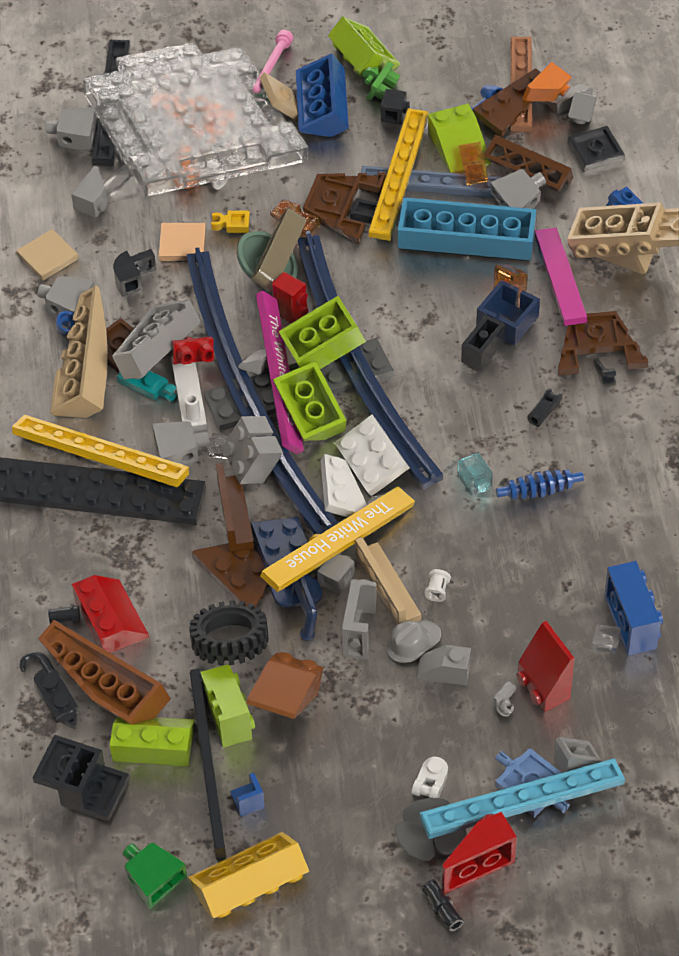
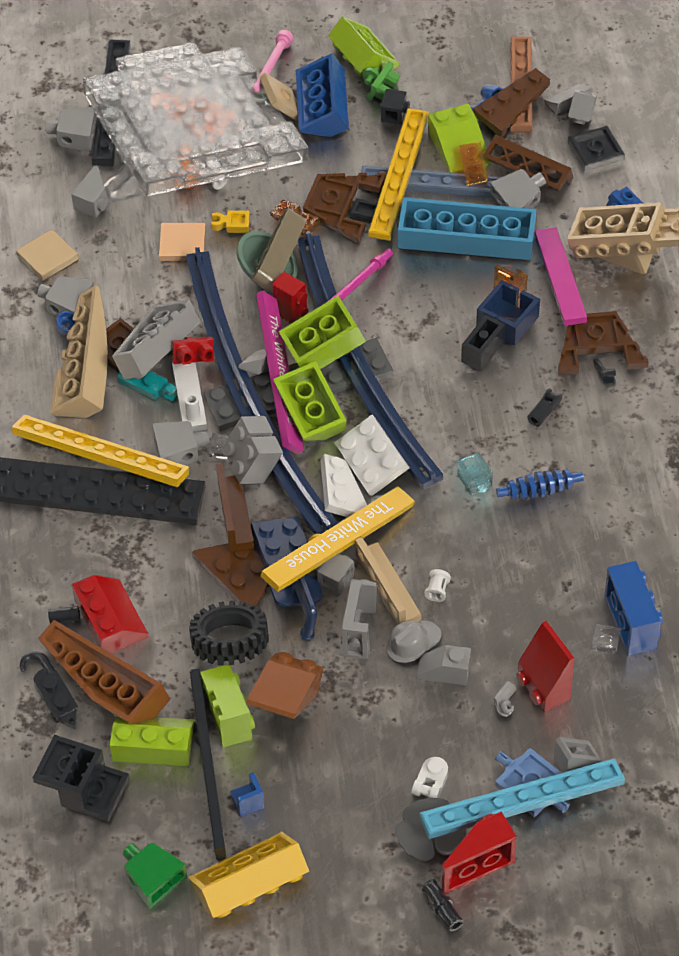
black brick [113,249,156,297] -> none
orange slope [522,62,572,102] -> none
none -> dark pink bar [329,249,393,301]

